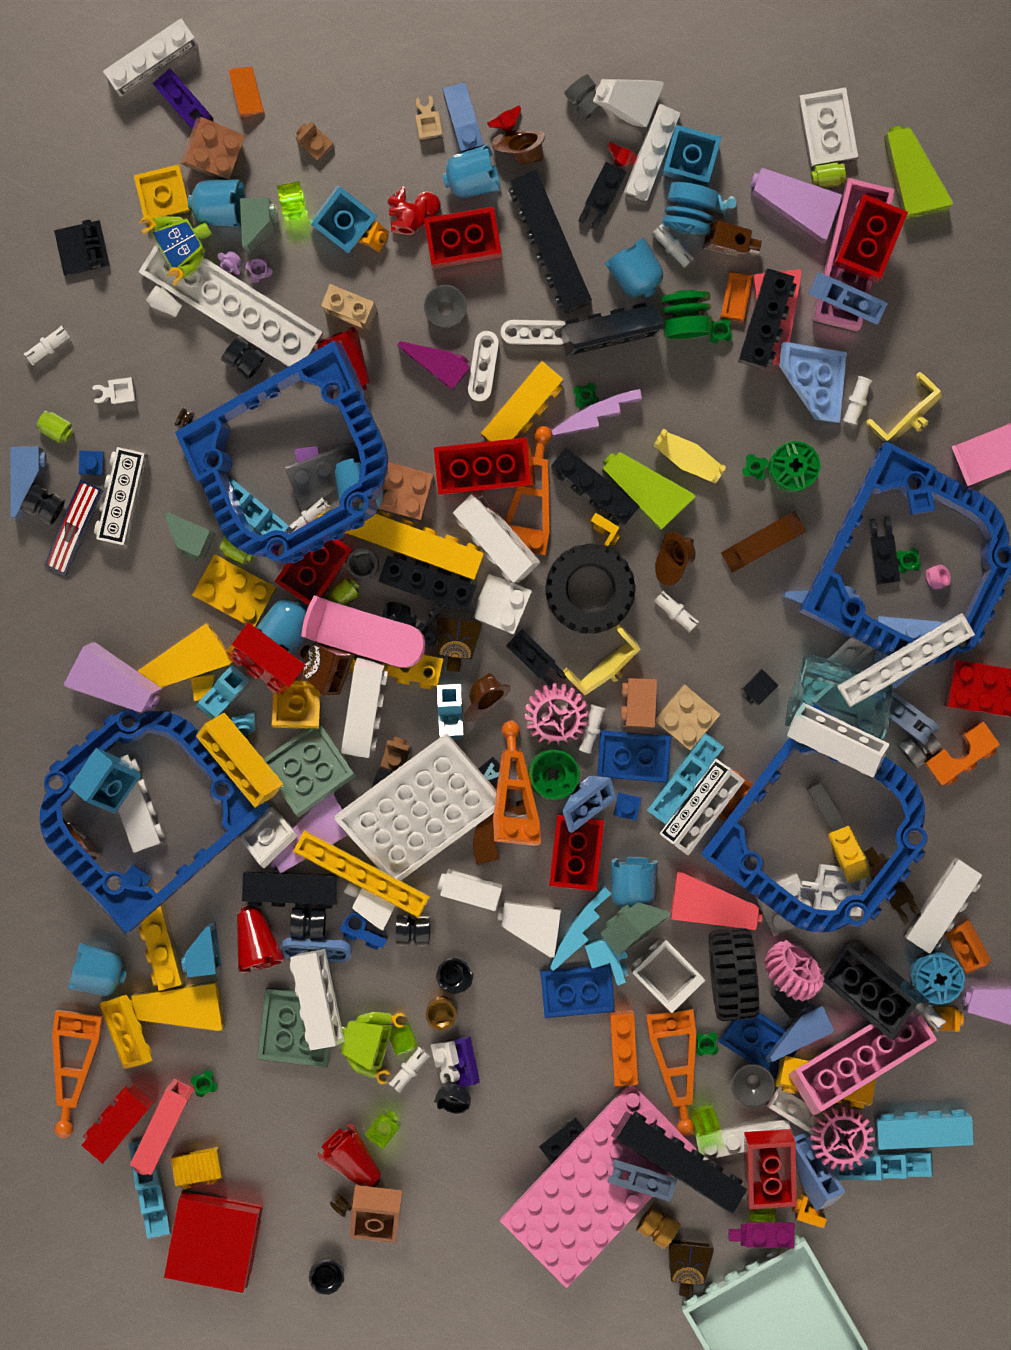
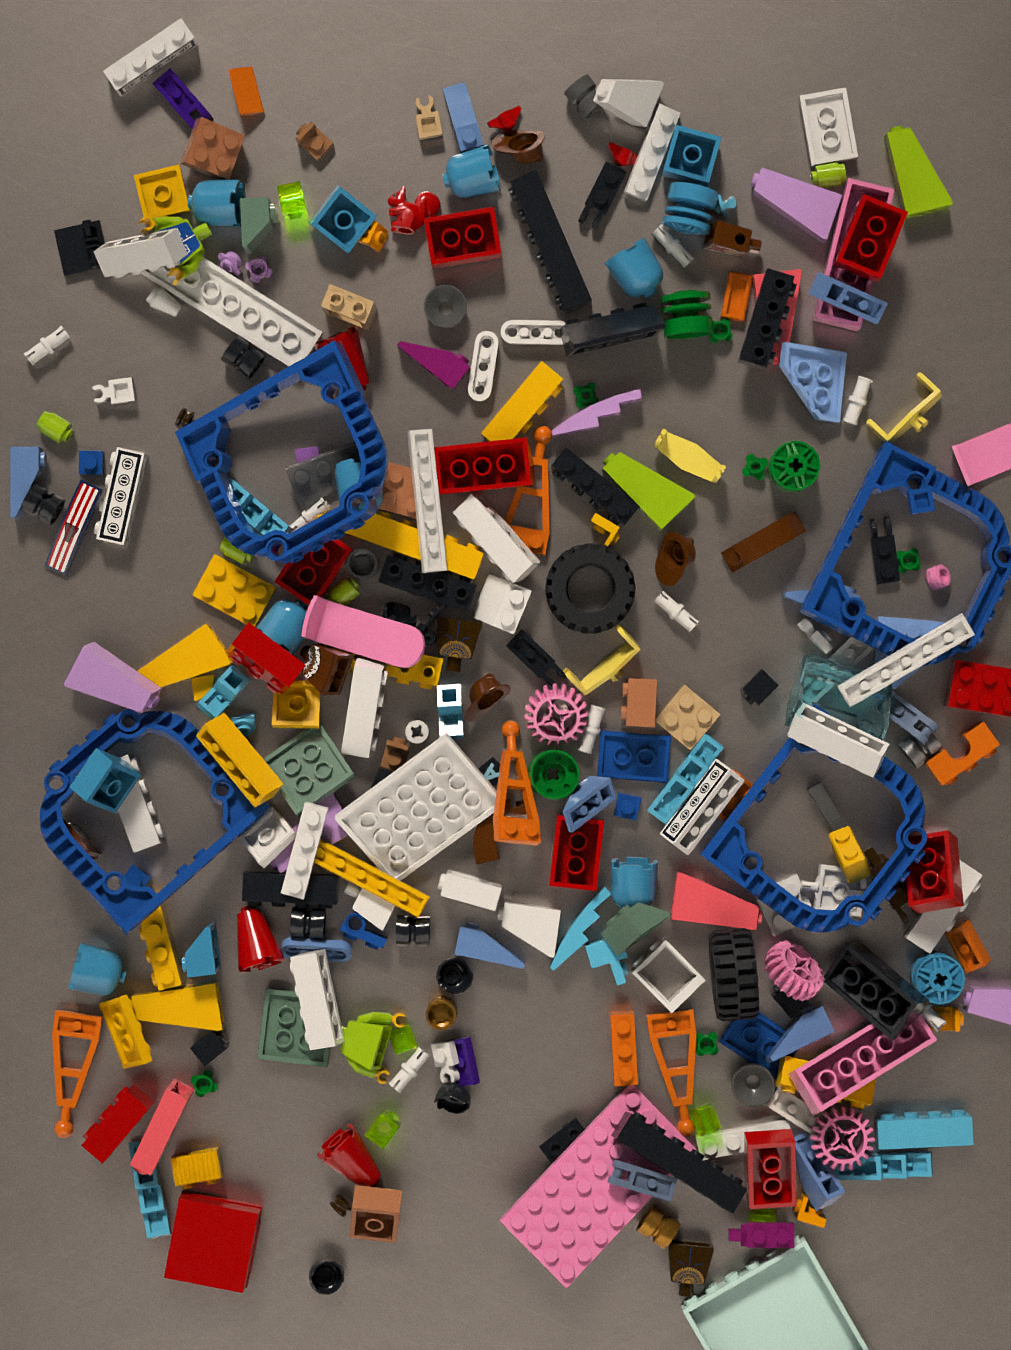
sand green slope [165,512,216,561] -> none
blue tile [540,964,615,1018] -> none
none -> white brick [93,228,188,278]
none -> black brick [190,1030,229,1067]
none -> white plate [281,802,328,900]
none -> white wheel [405,720,429,744]
none -> white tile [407,429,447,573]
none -> medium blue slope [455,922,525,969]
none -> white plate [797,618,833,654]
none -> red brick [906,830,964,914]

